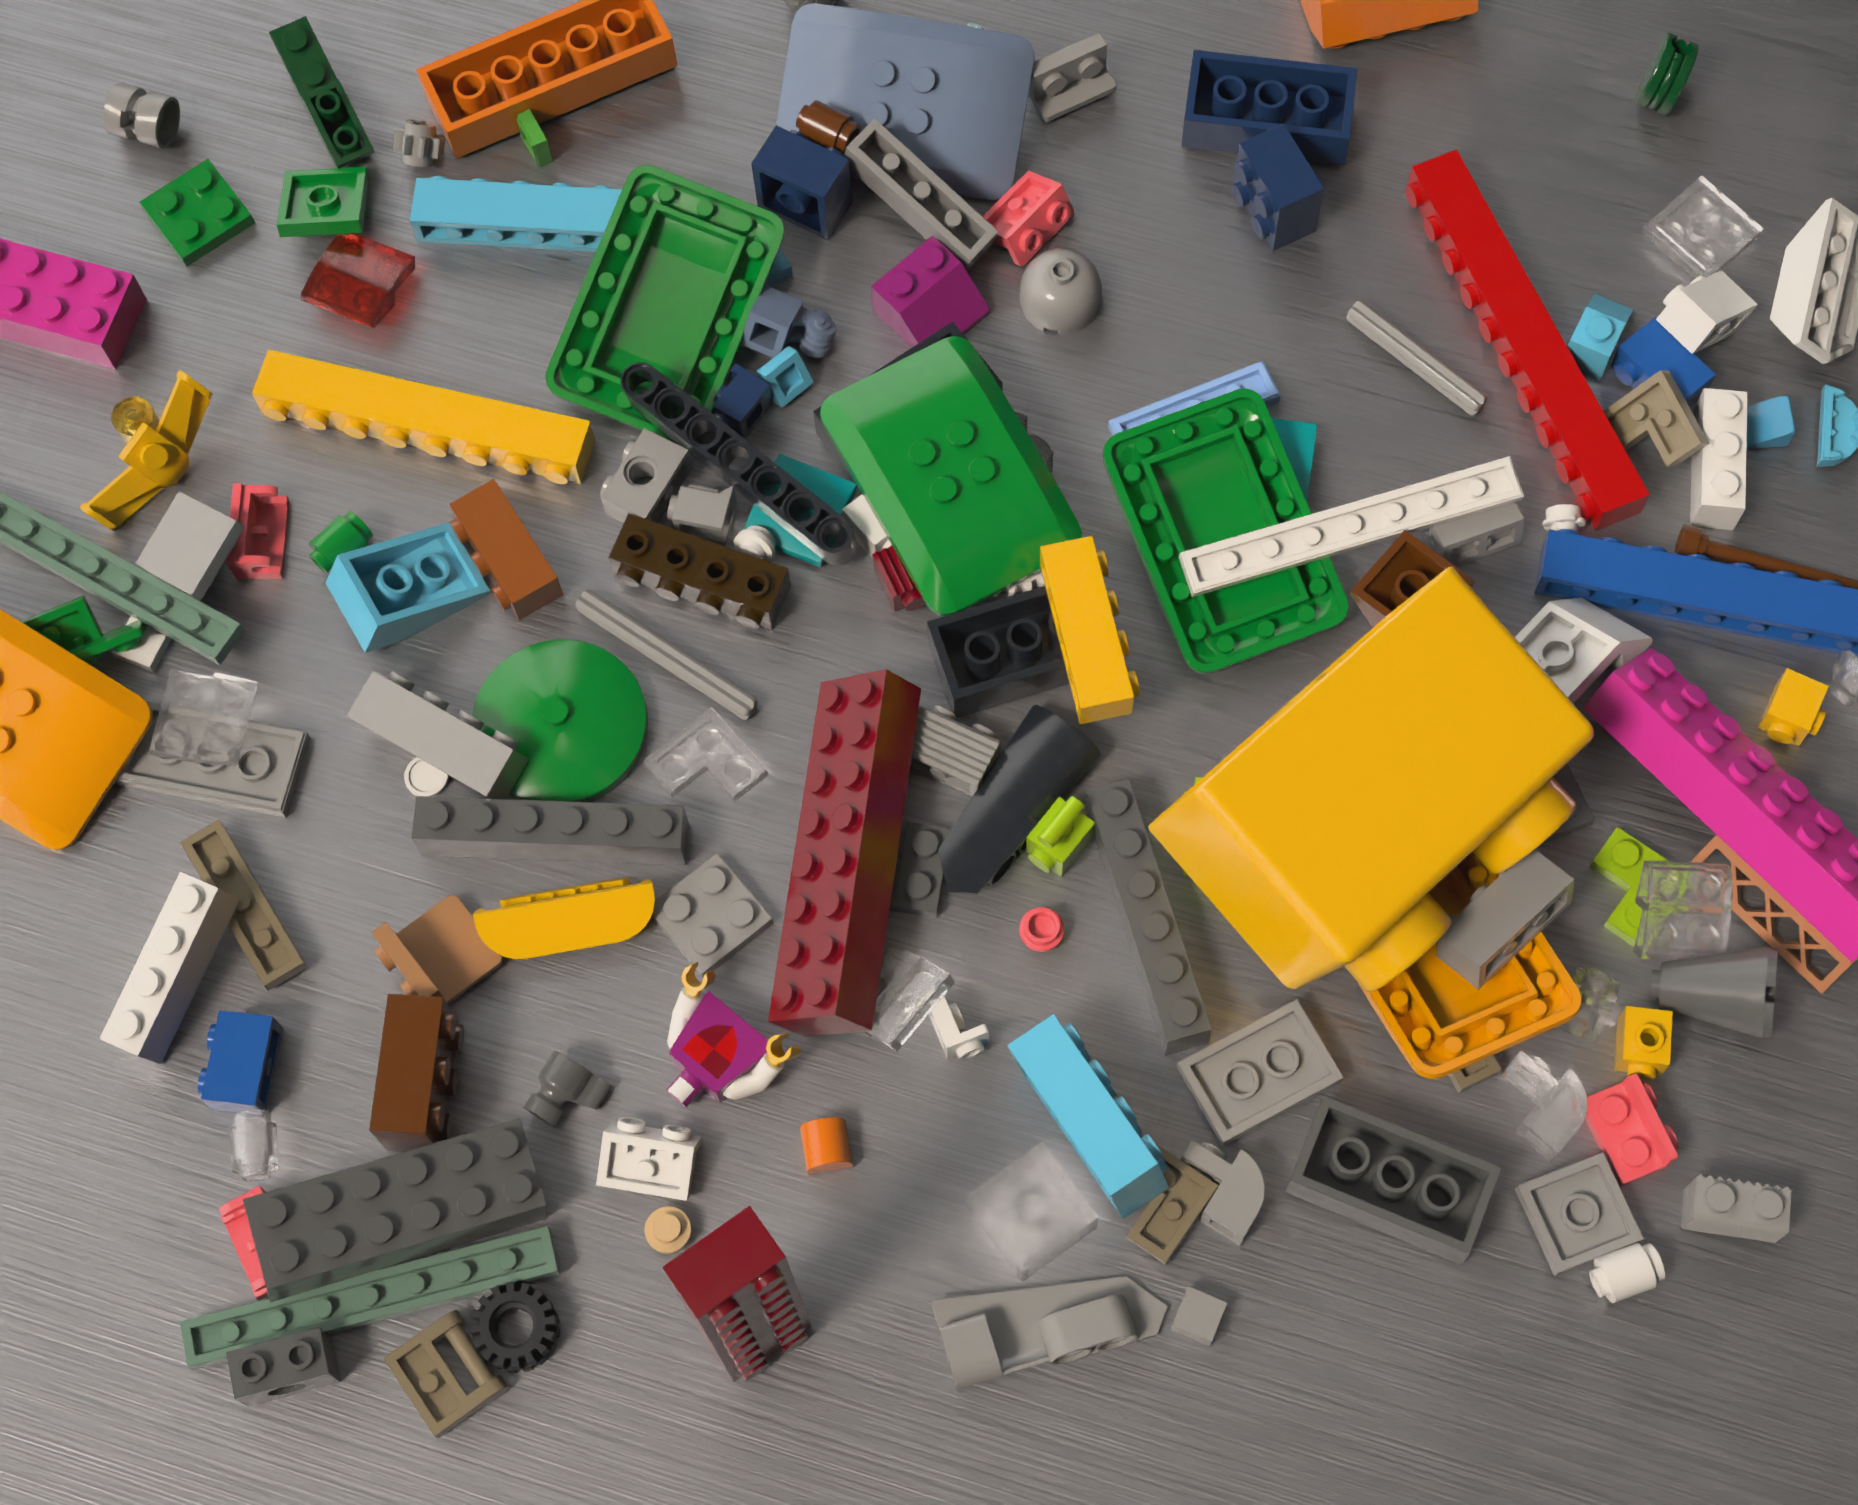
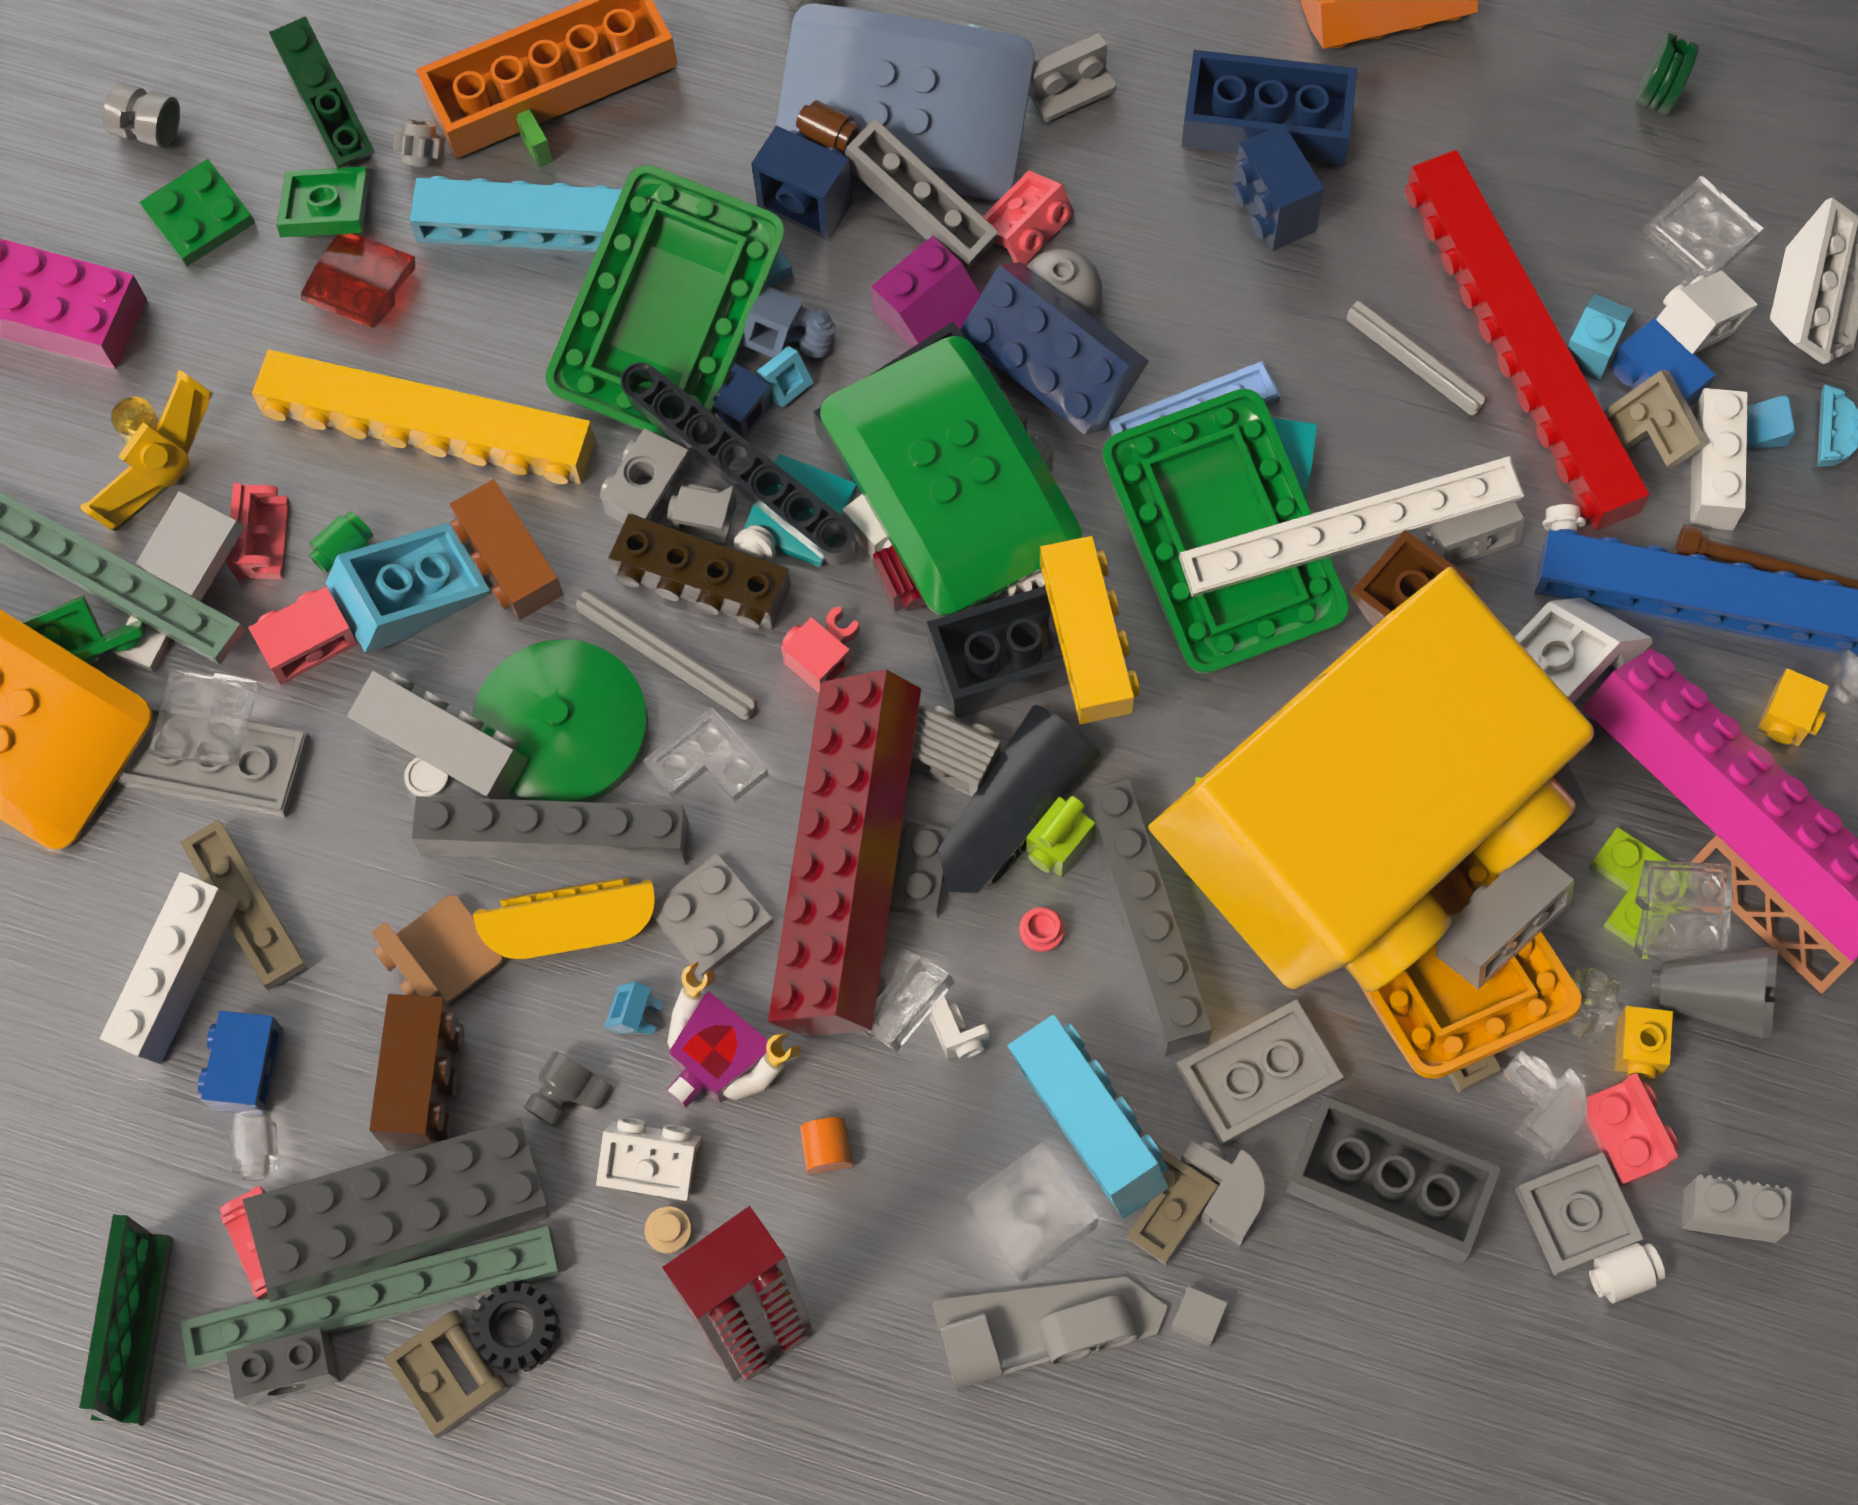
none -> dark green fence [79,1214,174,1426]
none -> coral brick [248,587,358,685]
none -> dark azure tile [604,981,663,1035]
none -> coral brick [781,606,860,693]
none -> dark blue brick [960,262,1149,435]

